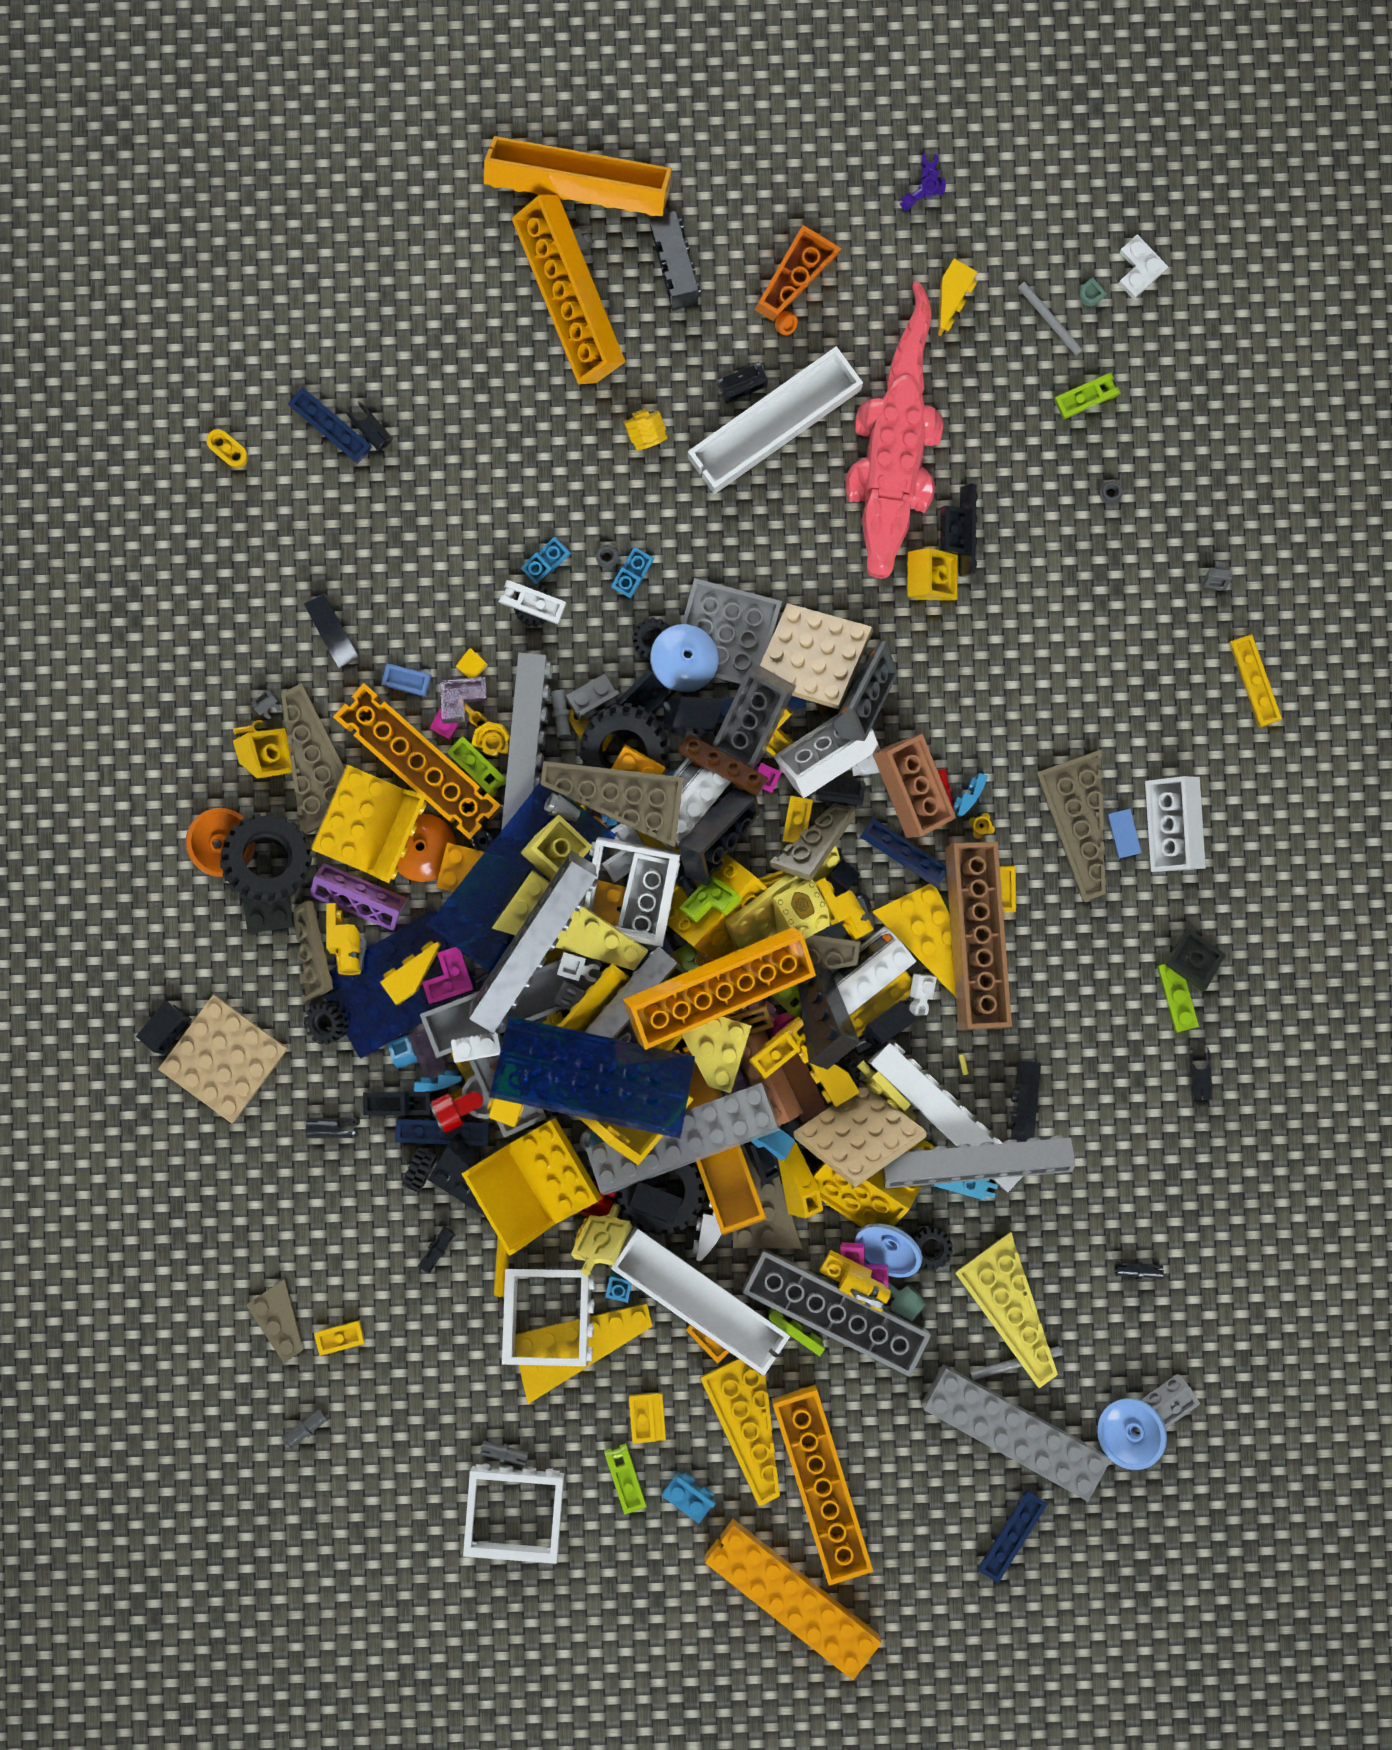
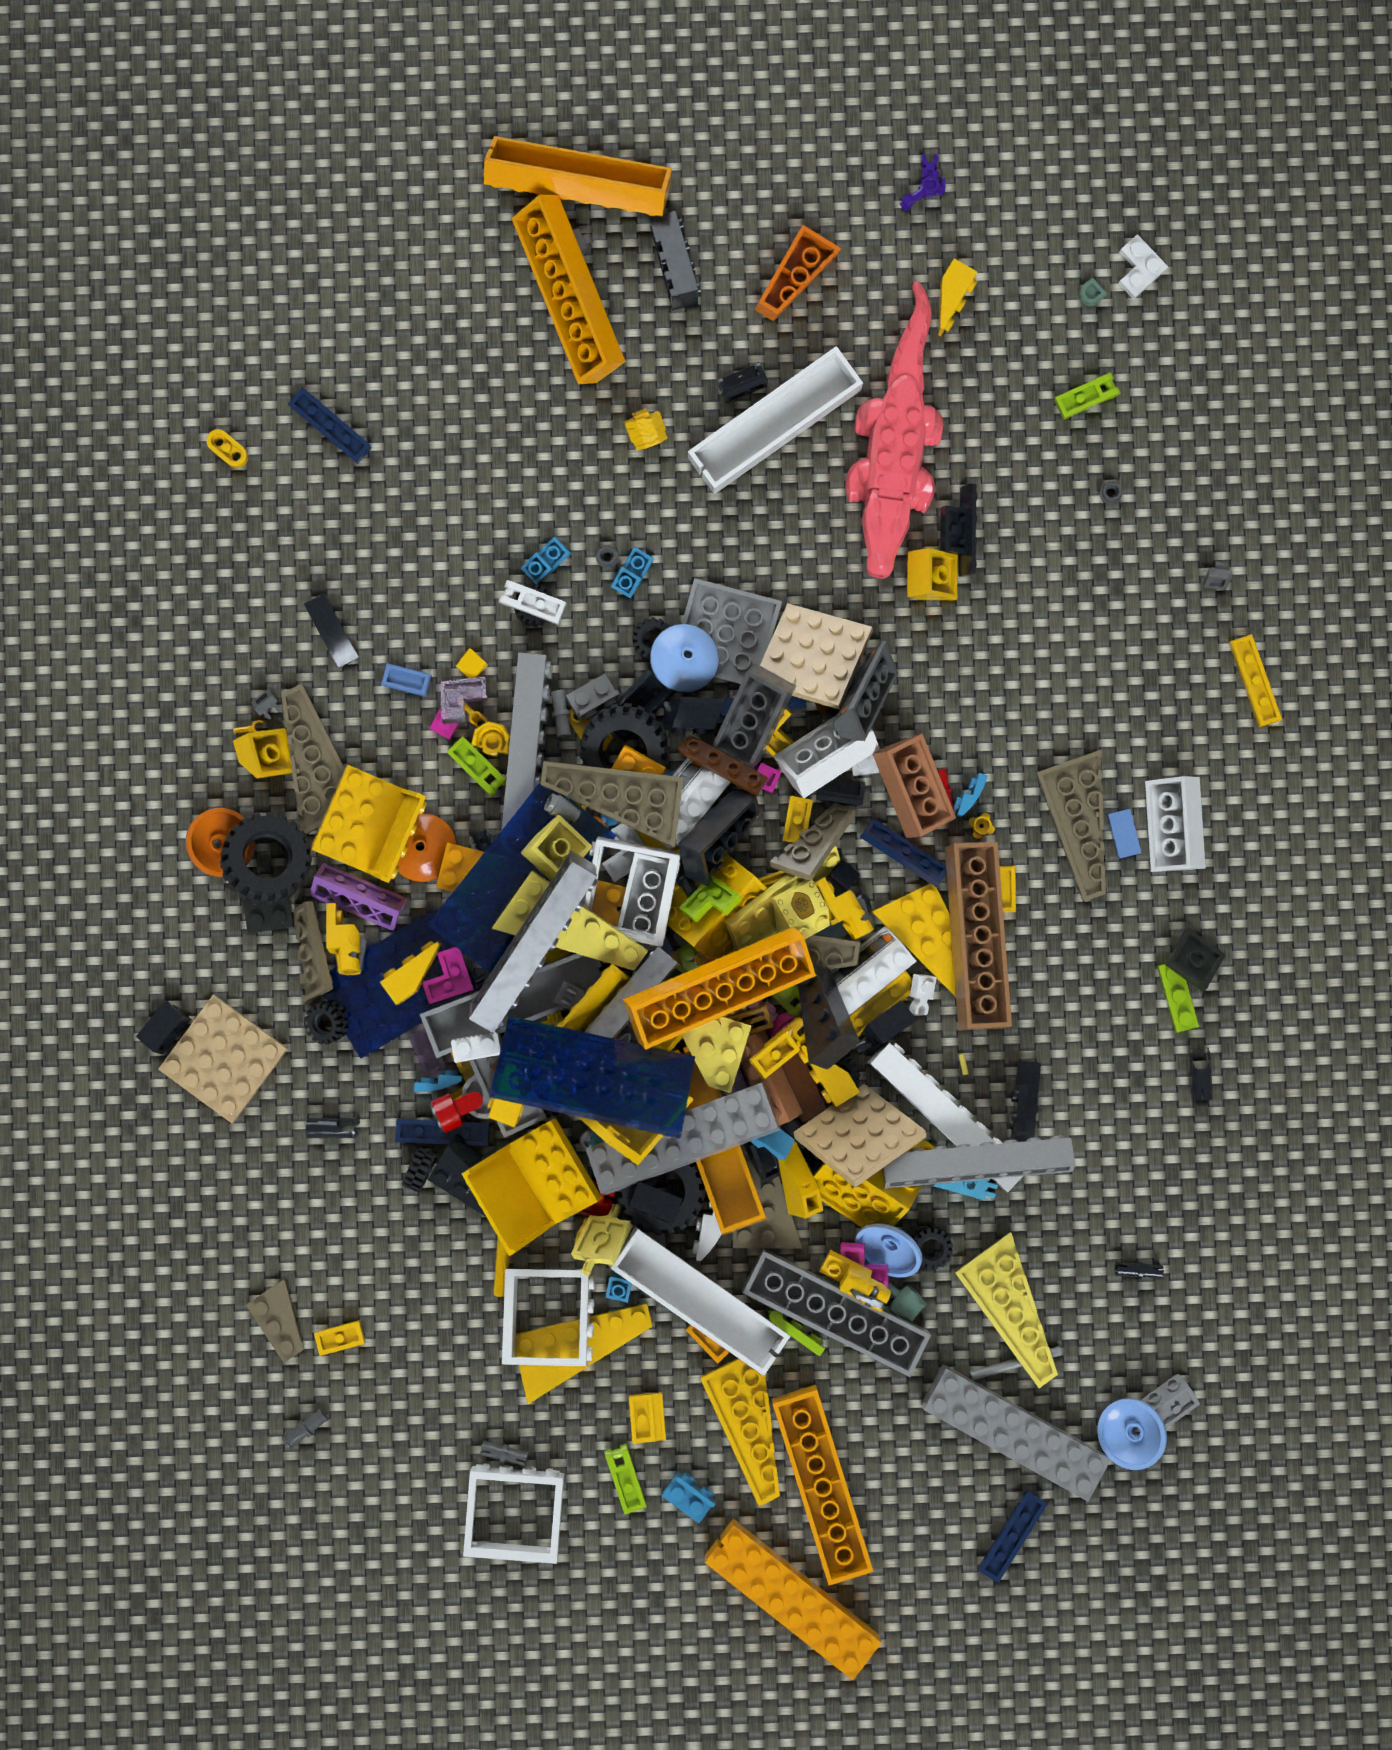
light orange brick [333,683,503,840] -> none
black piece [346,401,393,451] -> none
black slope [363,1091,438,1116] -> none
dark azure slope [387,1035,418,1069] -> none
black pin [418,1226,456,1274] -> none
white plate [556,951,600,982] -> none
orange tile [775,311,798,335] -> none
light yellow plate [856,1060,918,1121] -> none
light grey bar [1018,282,1083,356] -> none

